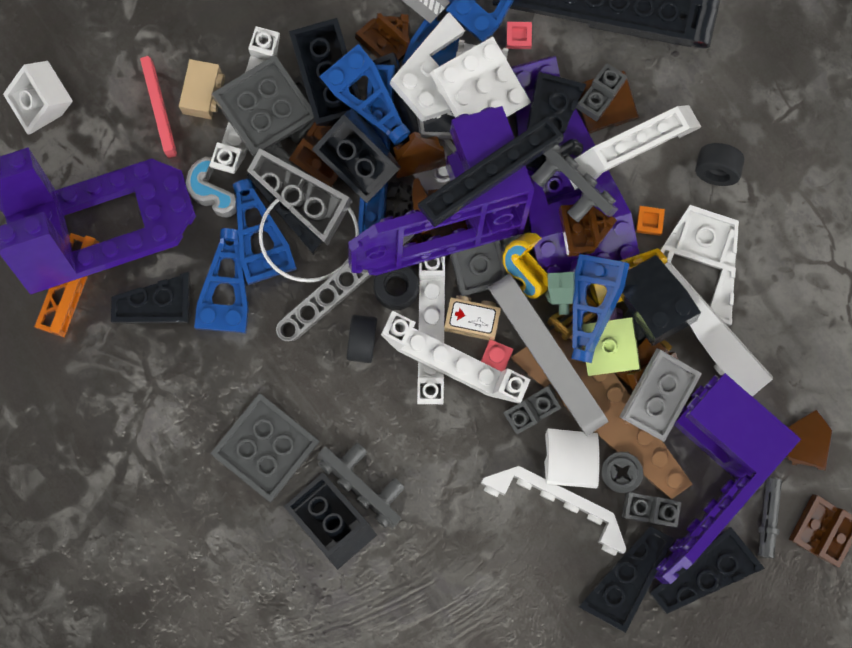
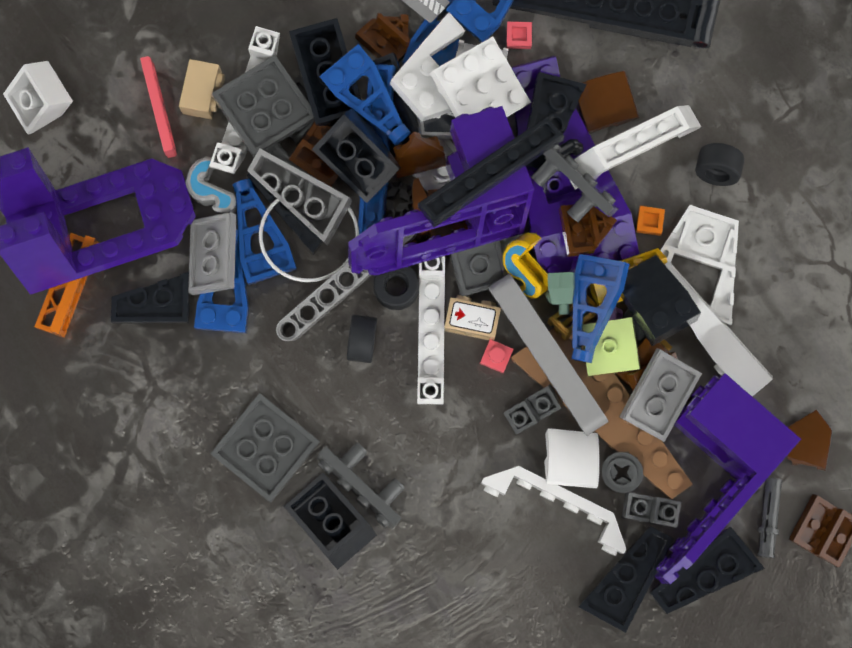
white slope [381,311,530,403] -> none
dark grey slope [576,63,628,121] -> none
none -> light grey tile [188,212,236,295]

